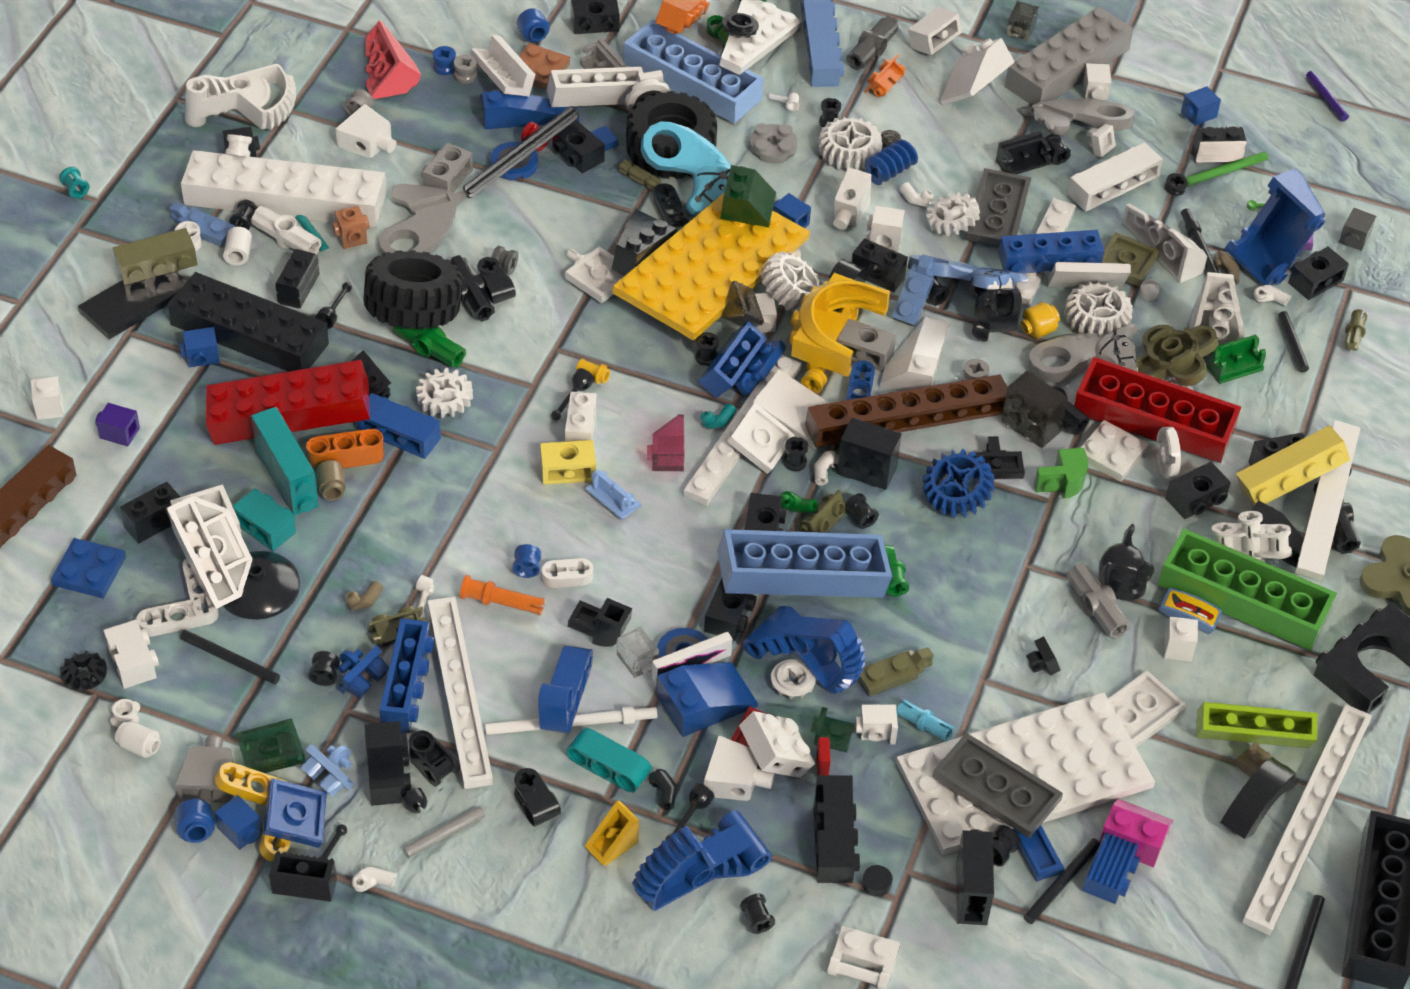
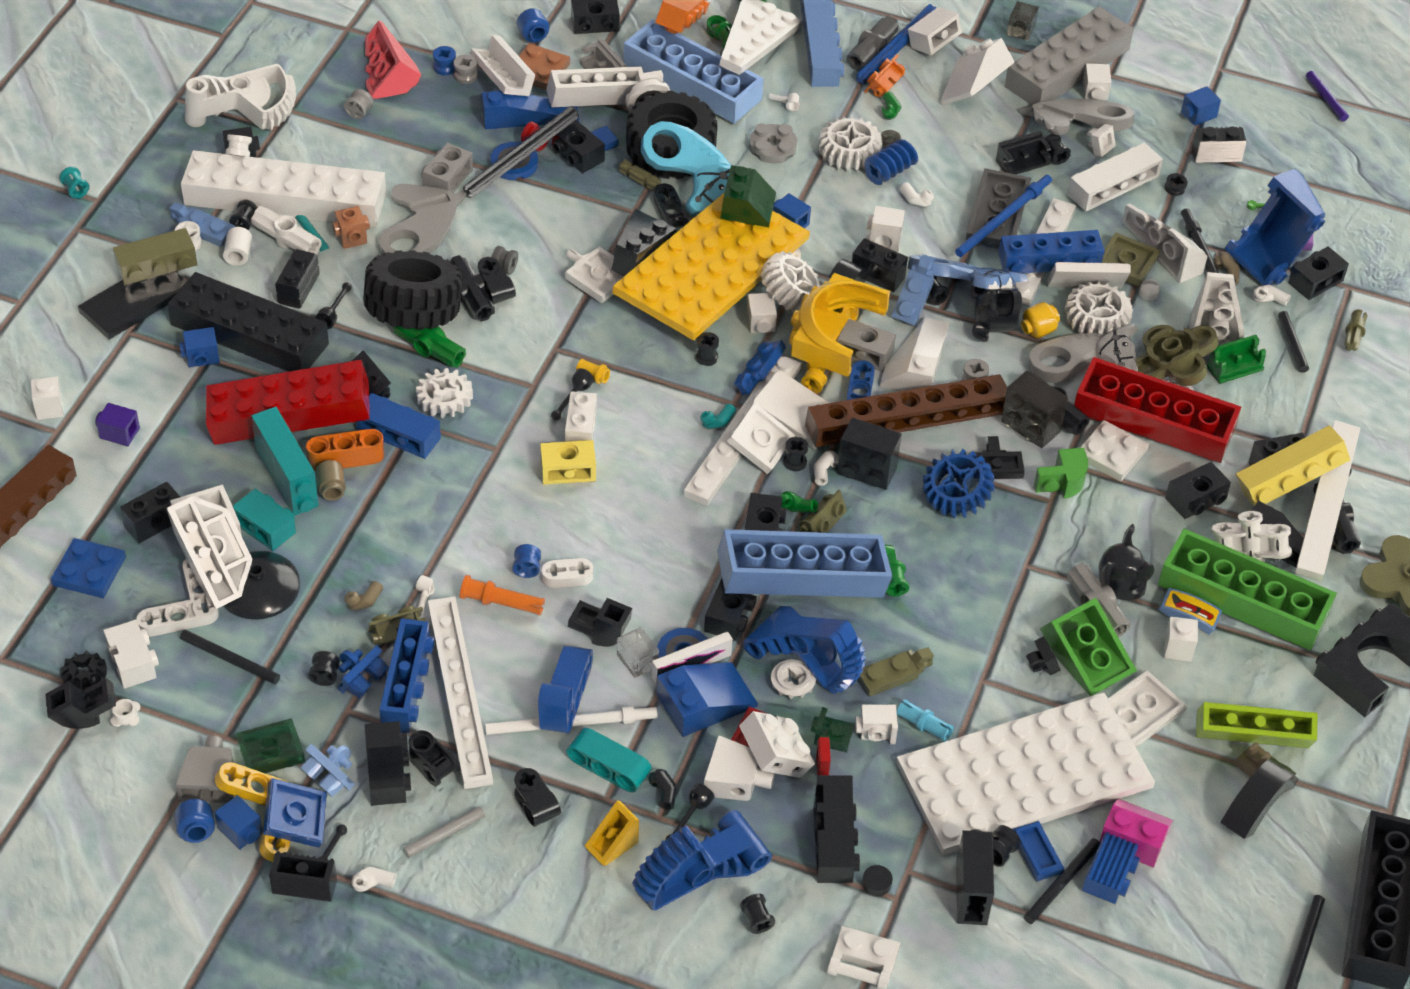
white brick [115,721,161,758] -> none
white torso [336,104,396,158] -> none
black hinge [401,788,428,814] -> none
light blue hinge [585,470,642,520] -> none
clear pink slope [647,414,685,471] -> none
blue brick [698,321,767,399] -> none
clear smoke slope [721,280,764,326] -> none
black gear [722,13,759,38] -> none
black bush [819,98,841,127] -> none
white torso [833,167,871,230] -> none
black bush [845,493,879,529] -> none
white gear [926,192,980,236] -> none
dark grey plate [932,732,1063,838] -> none
white tile [1156,427,1181,479] -> none
bright green bar [1186,151,1268,187] -> none
white plate [1242,704,1372,936] -> none
dark grey brick [1339,208,1377,251] -> none
none -> black brick [45,678,116,729]
none -> blue axle [856,4,937,85]
none -> green arm [882,91,902,120]
none -> blue bar [955,174,1052,257]
none -> bright green slope [1040,598,1137,697]

